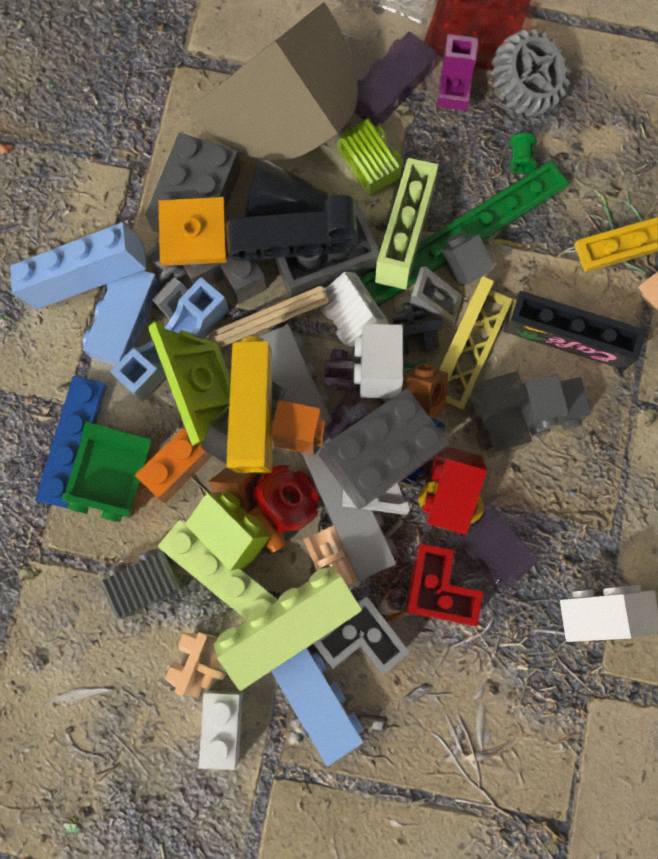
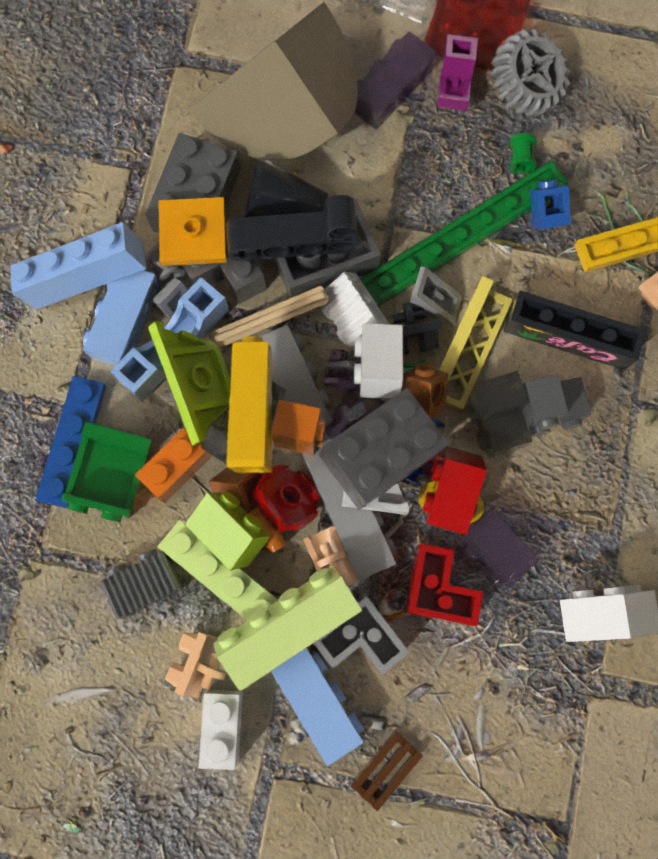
lime brick [338,118,403,196] -> none
yellowish green brick [375,158,439,290] -> none
dark grey brick [440,232,494,284] -> none
none -> reddish brown tile [350,730,423,811]
none -> blue brick [530,179,571,229]

